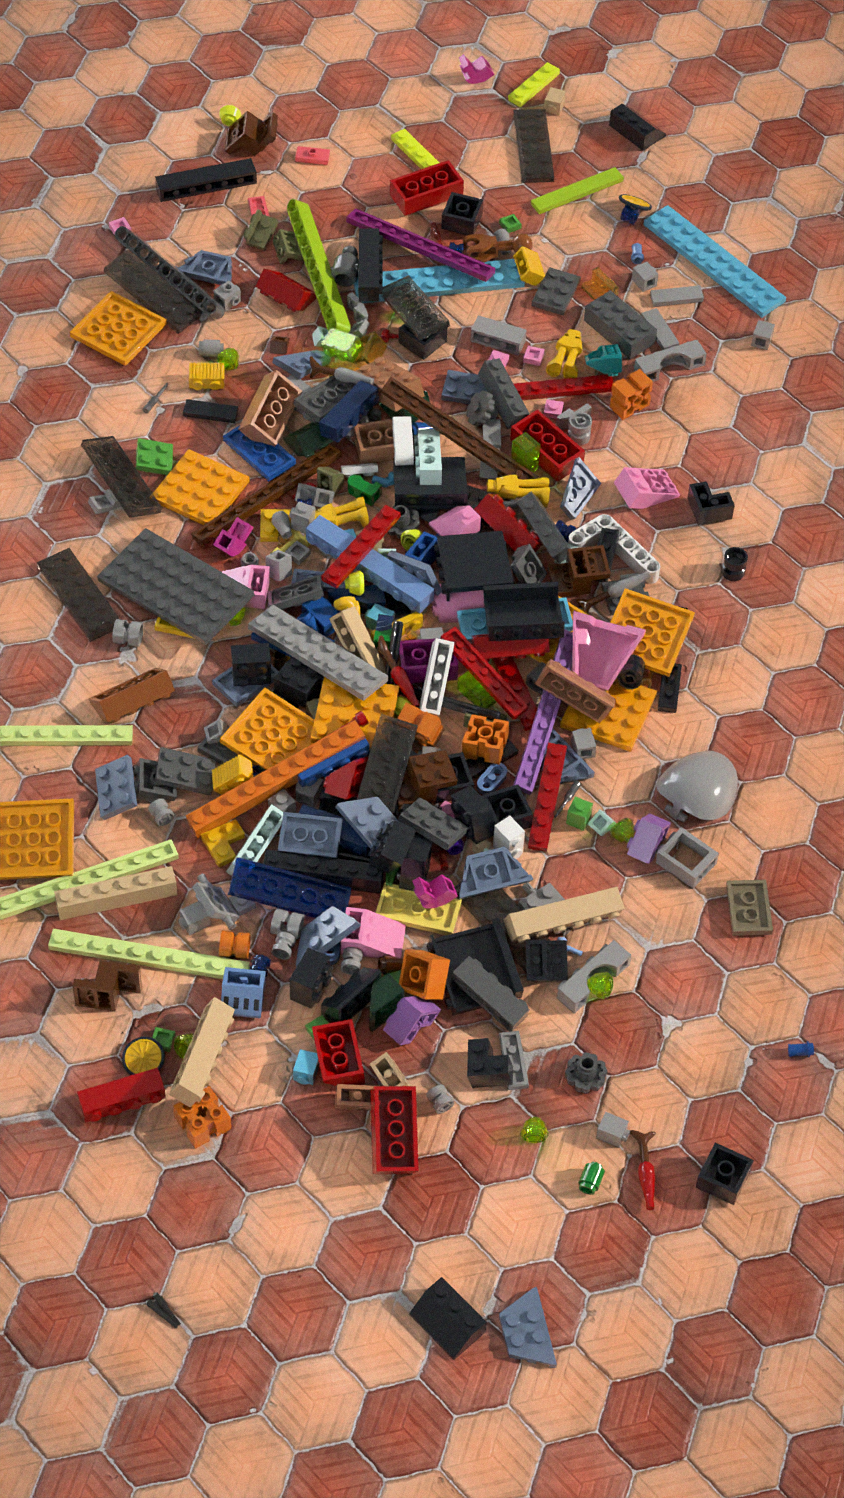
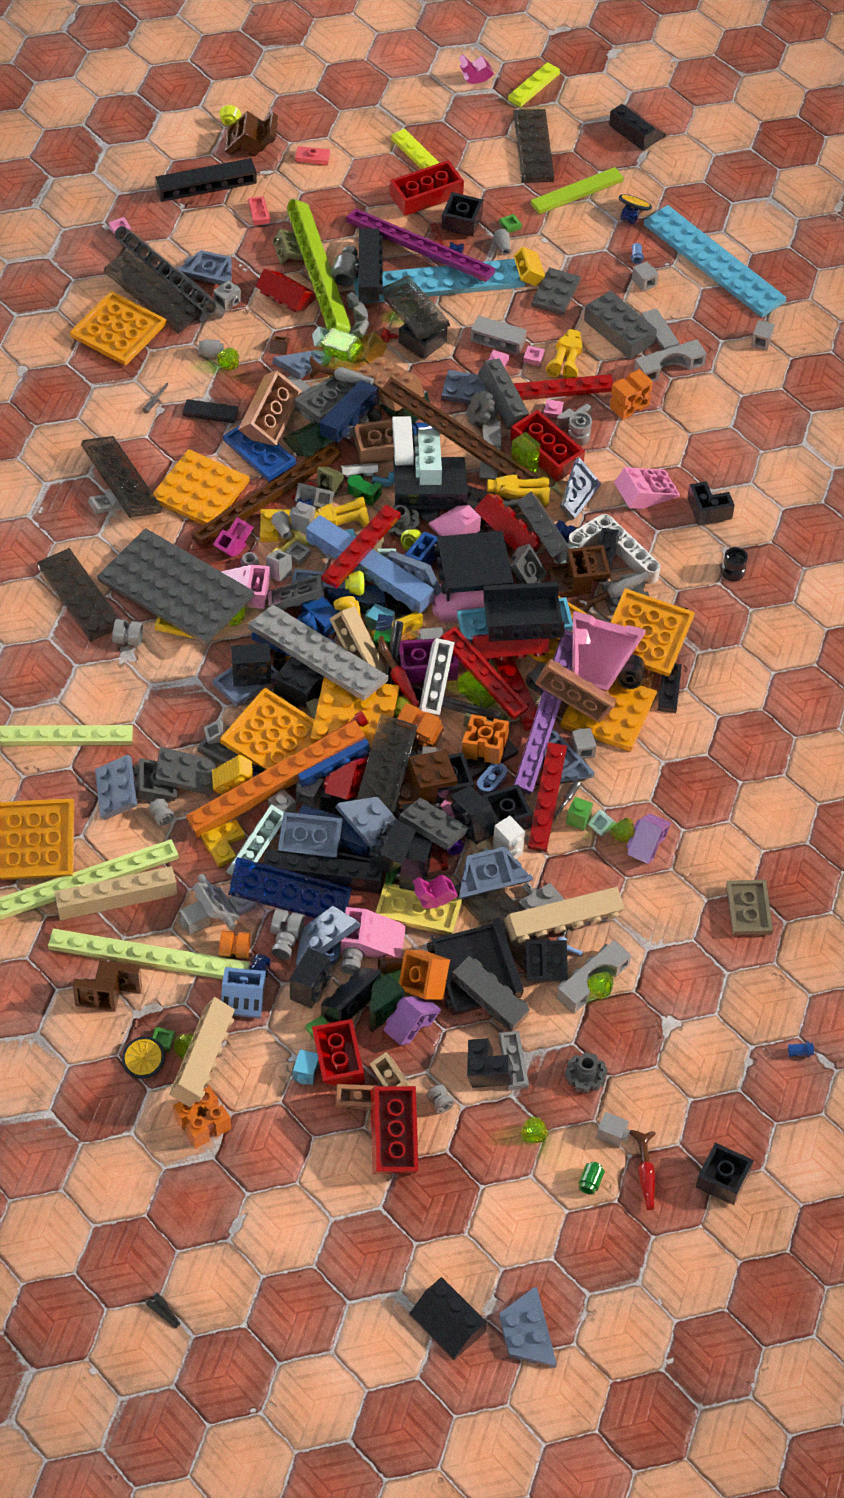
red brick [77,1068,166,1123] -> none
dark orange slope [89,668,175,724] -> none
bright green plate [136,438,173,475] -> none
yellow brick [189,362,225,390] -> none
olive bracket [244,209,279,251] -> none
dark orange piece [463,233,533,263] -> none
tan brick [544,87,566,116] -> none
clear yellow panel [581,267,619,300] -> none
teal wedge [585,344,622,376] -> none
light grey tile [650,285,704,307] -> none
light grey piece [656,751,738,823] -> none
light grey window [656,827,719,888] -> none

